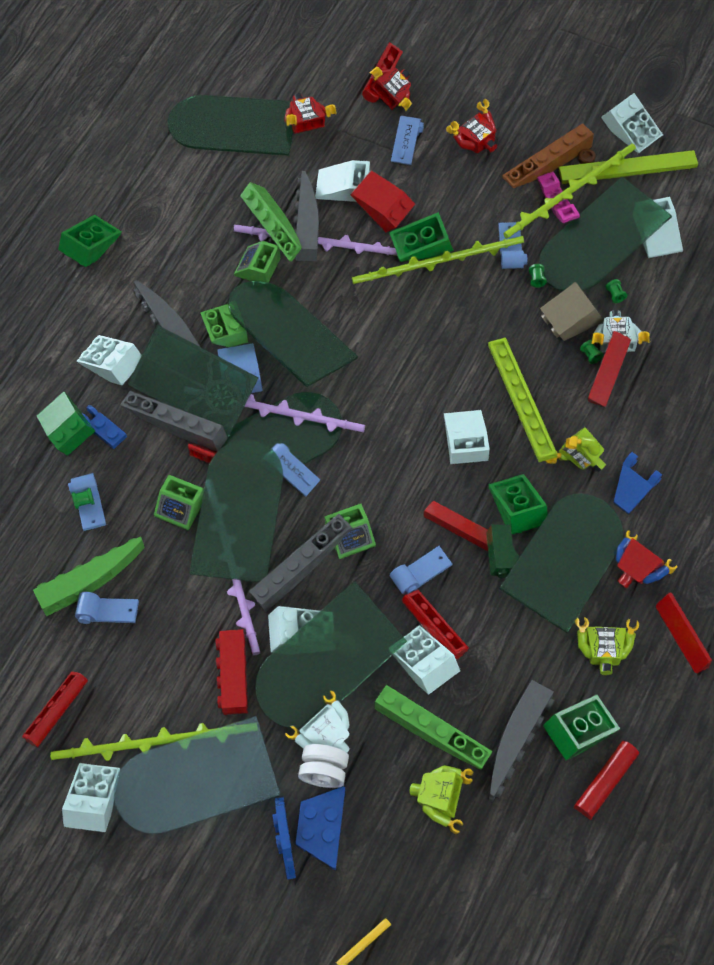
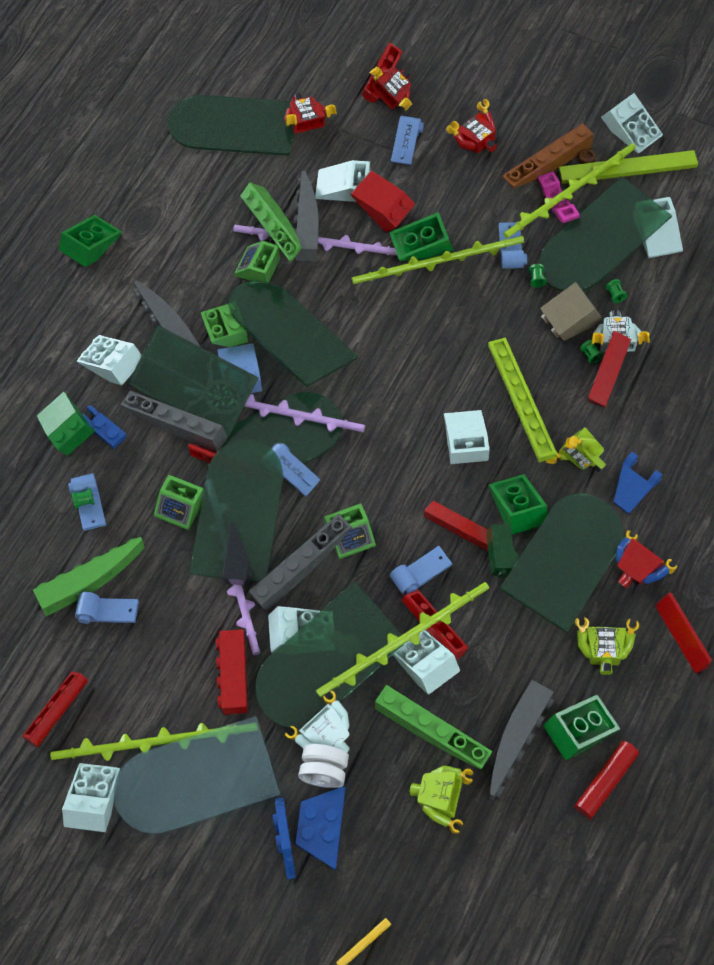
none -> black slope [222,521,254,586]
none -> lime plant [316,582,489,697]

